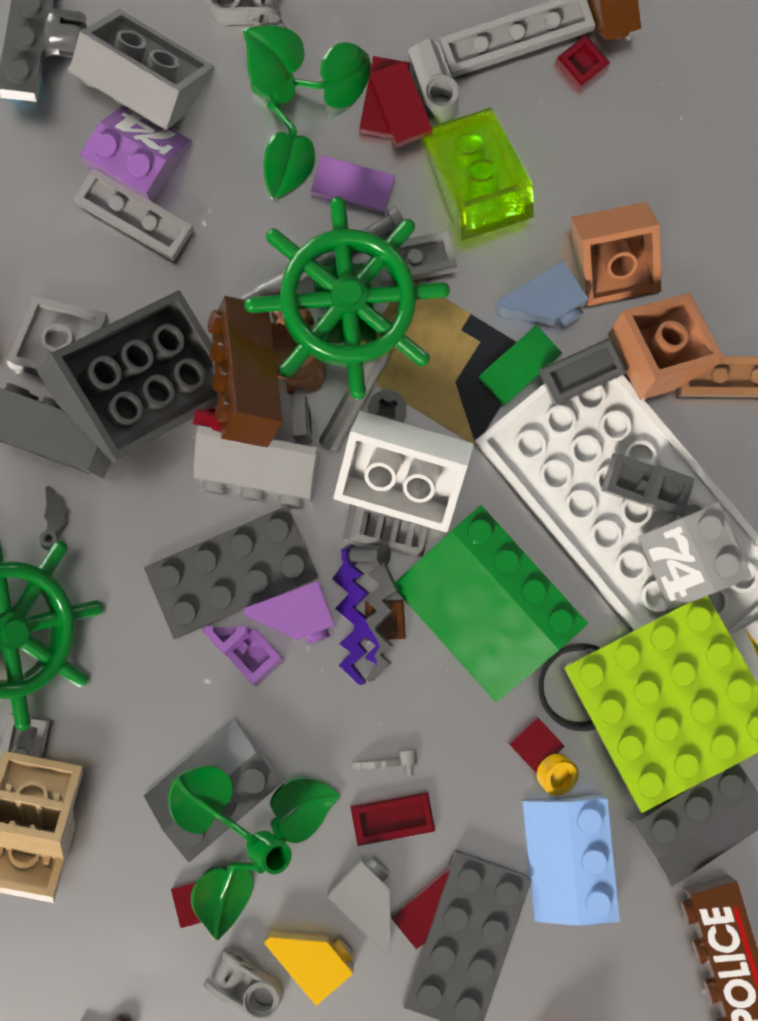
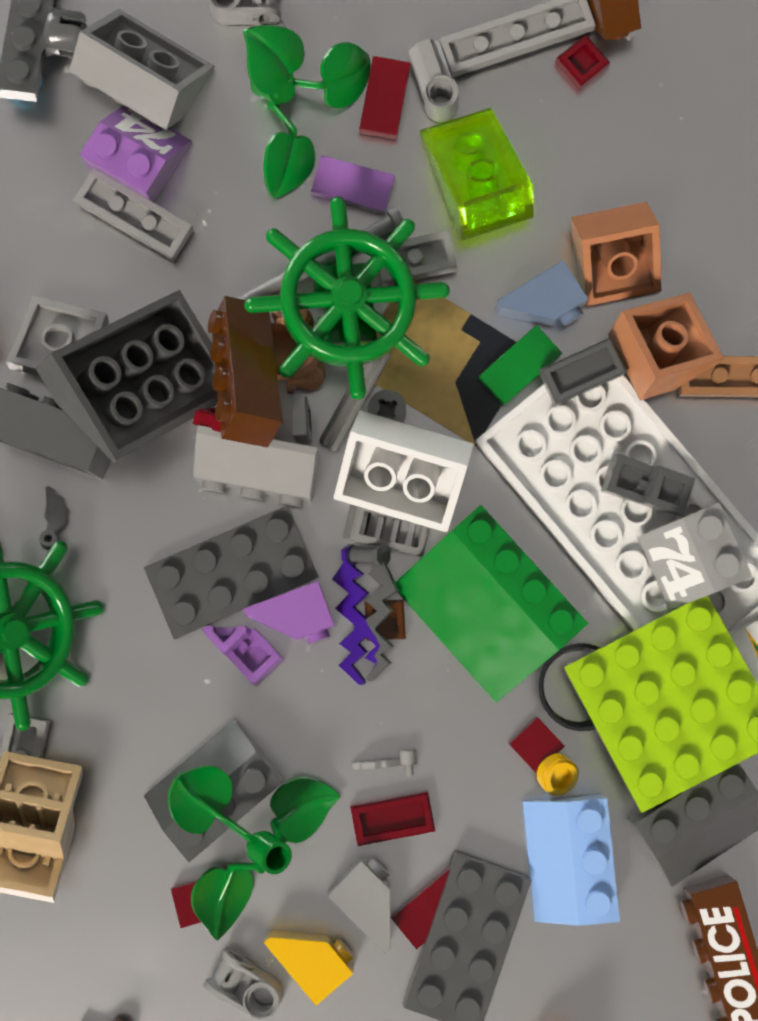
dark red tile [369,61,433,148] -> none

